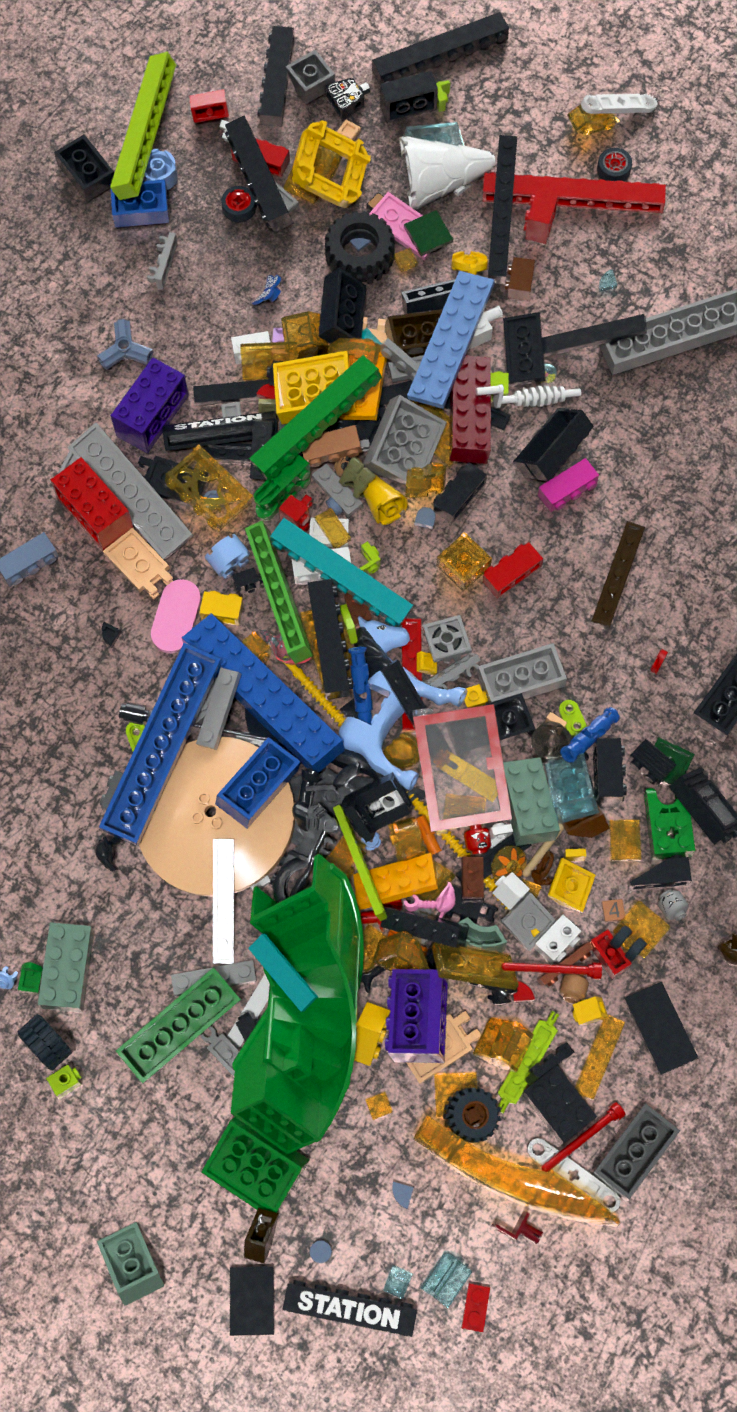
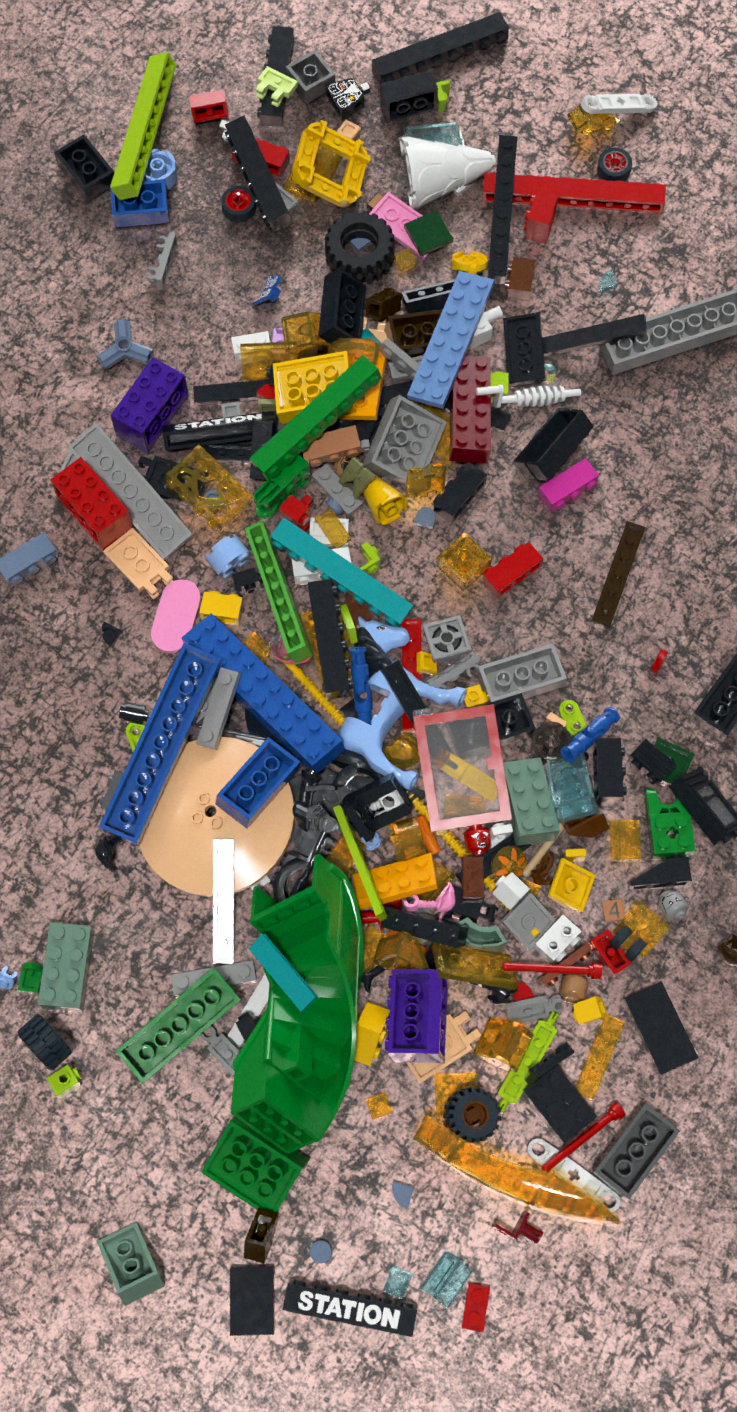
none -> yellowish green plate [256,66,298,107]
none -> dark brown brick [365,288,402,322]
none -> light grey plate [505,995,563,1025]

